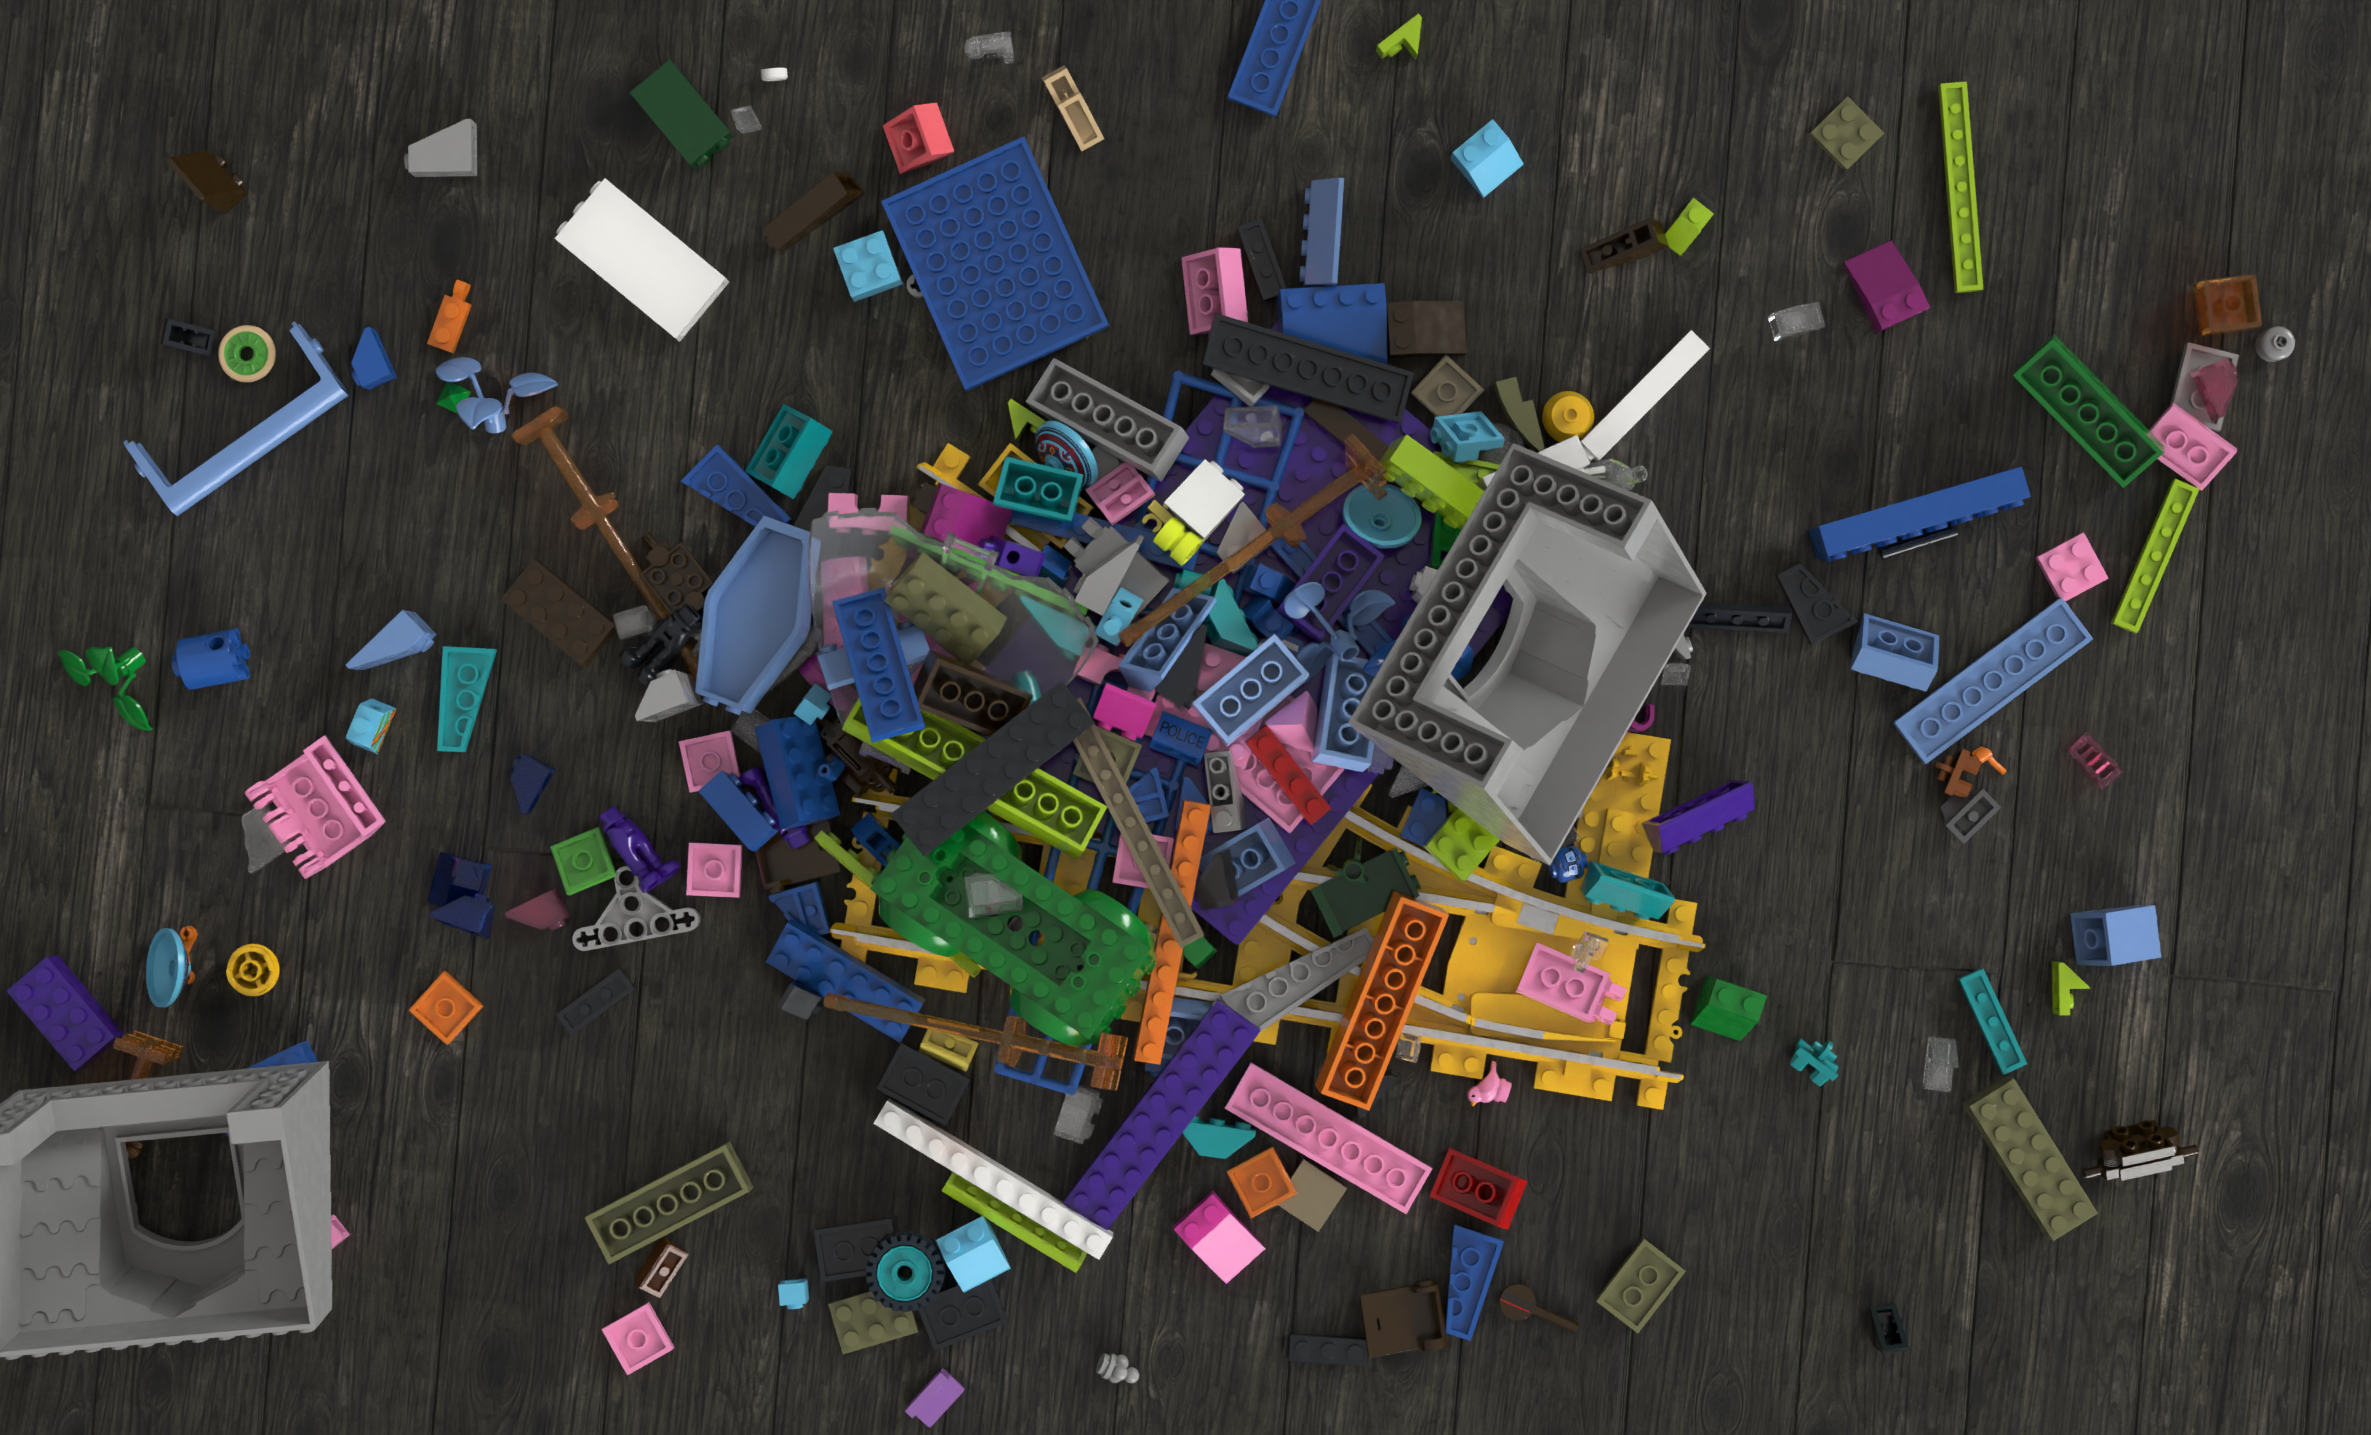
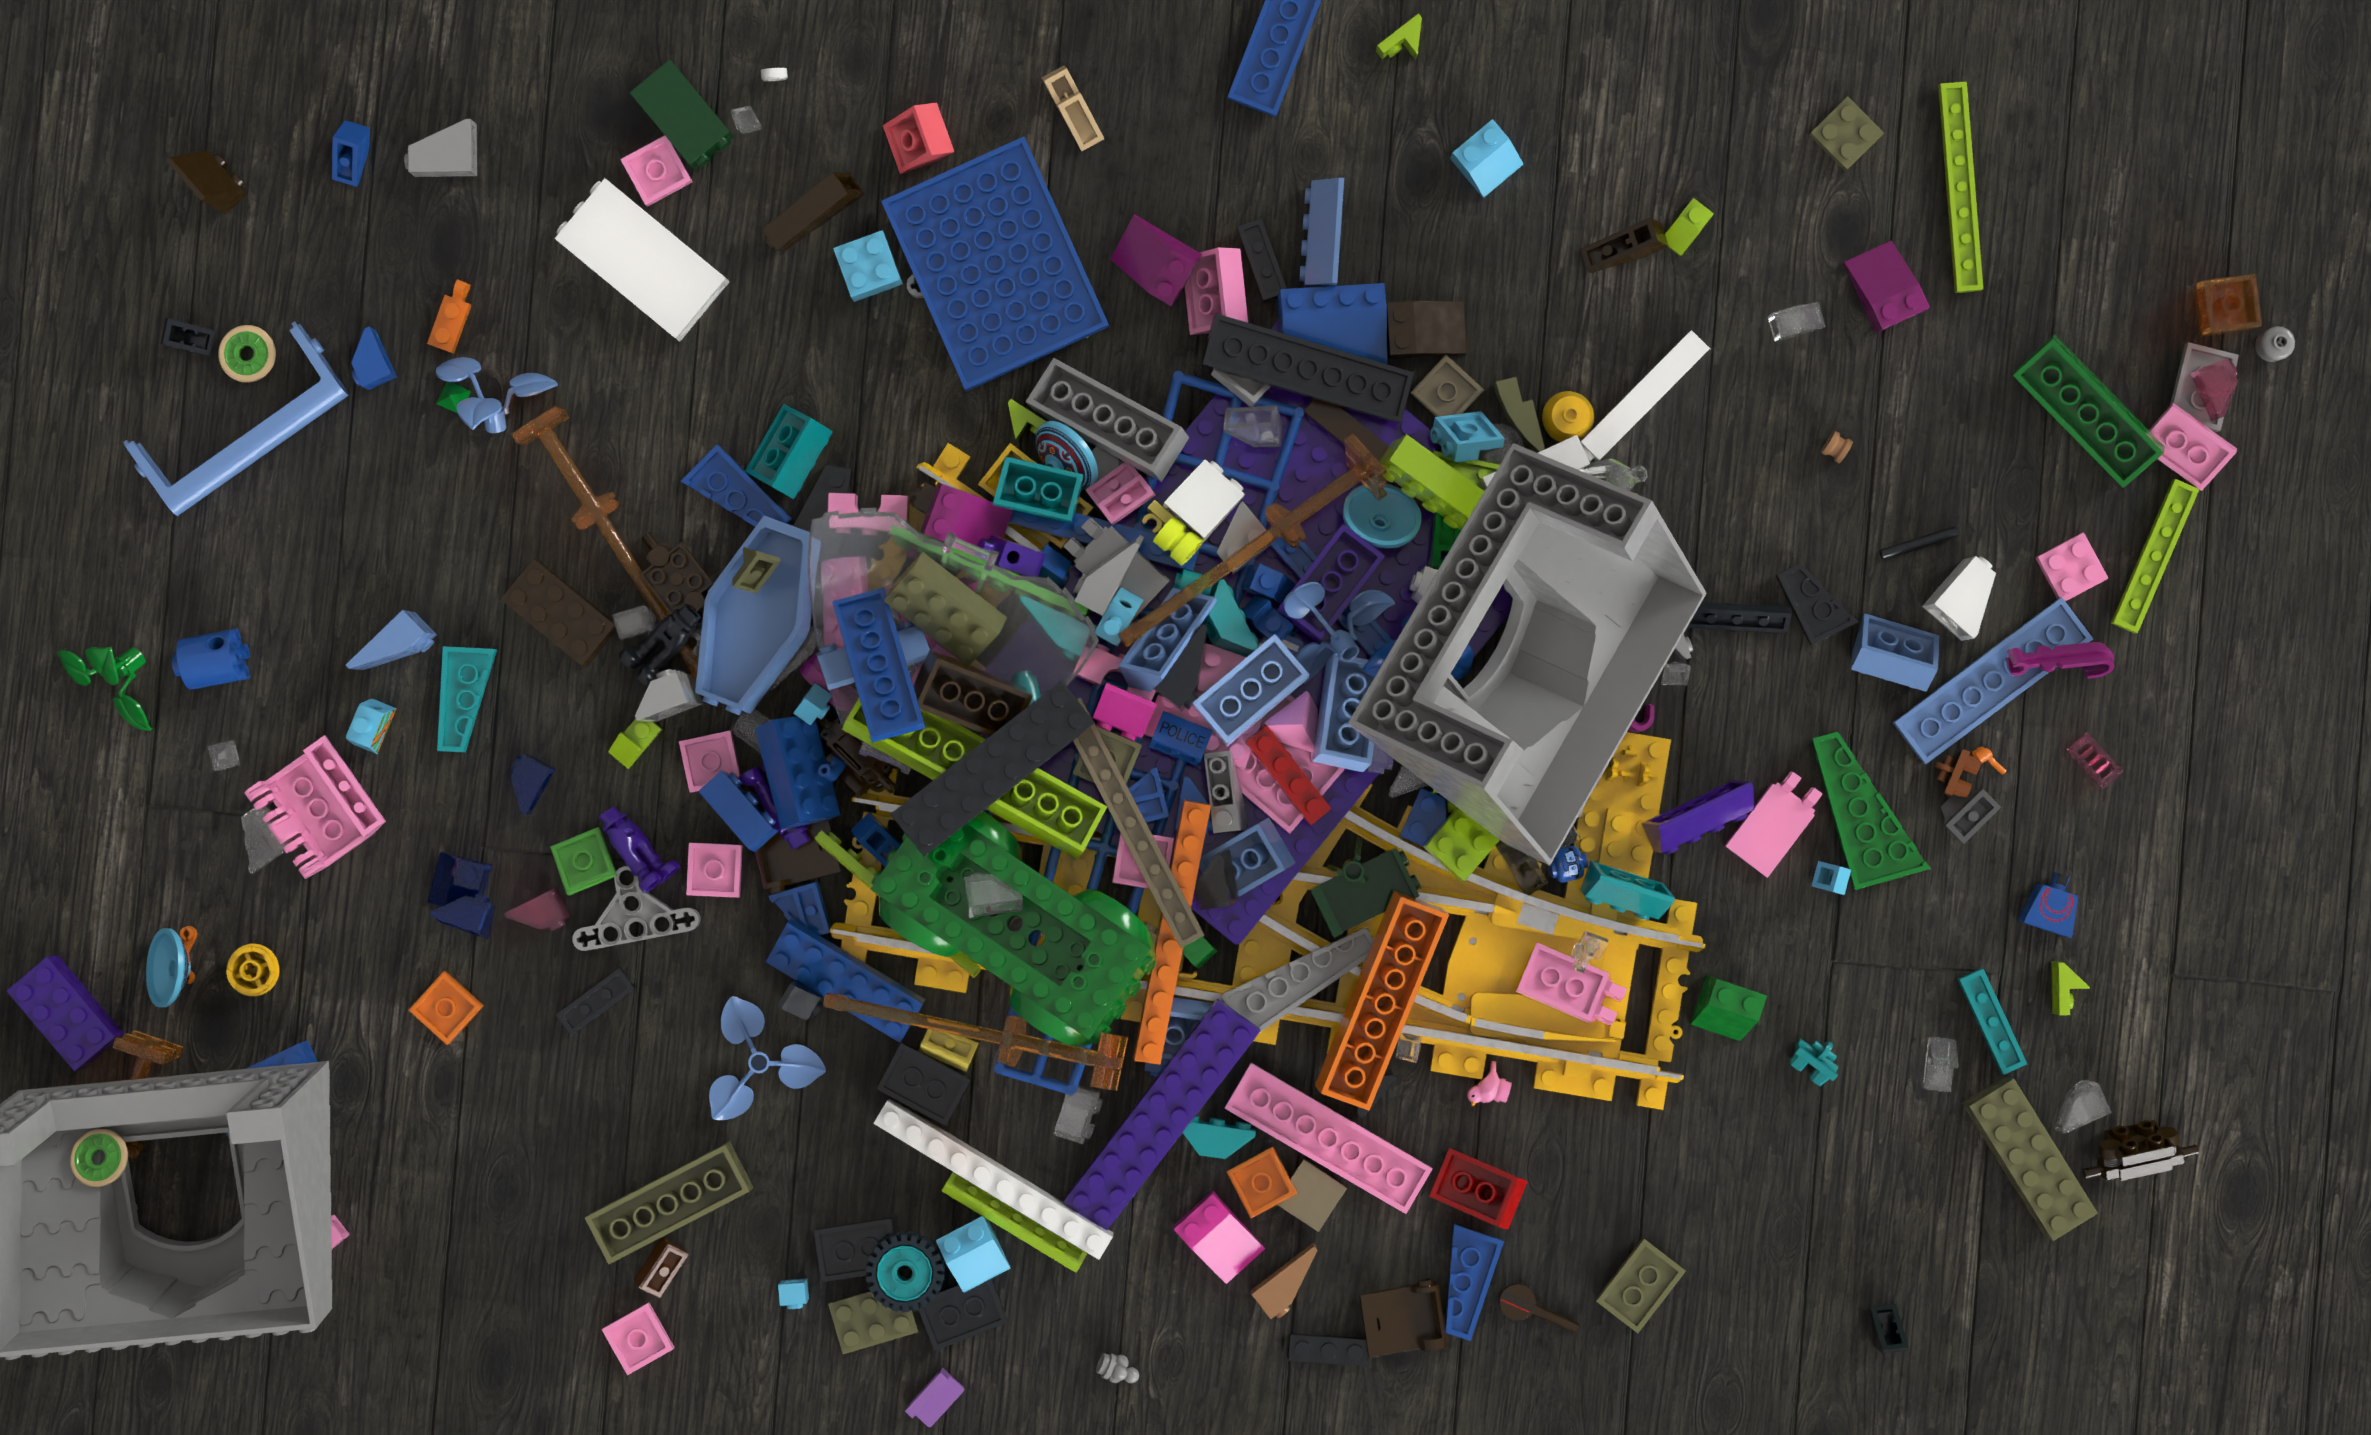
clear leg [964,31,1015,64] -> none
blue brick [1809,467,2031,563] -> none
medium blue slope [2070,905,2161,966] -> none
none -> bright green wheel [70,1129,128,1187]
none -> clear slope [207,740,240,772]
none -> blue slope [332,120,370,187]
none -> lime slope [608,719,663,769]
none -> bright pink plate [621,136,693,207]
none -> medium blue plant [709,996,826,1120]
none -> olive slope [732,547,781,594]
none -> magenta slope [1111,214,1202,306]
none -> medium nougat slope [1251,1243,1317,1319]
none -> clear smoke slope [1496,842,1548,895]
none -> bright pink tile [1724,771,1822,878]
none -> green wing [1811,732,1931,890]
none -> medium azure plate [1812,861,1851,895]
none -> medium nougat wheel [1821,431,1853,463]
none -> white slope [1922,556,1996,641]
none -> magenta piece [2005,642,2114,679]
none -> blue torso [2017,872,2078,938]
none -> clear slope [2055,1080,2112,1134]

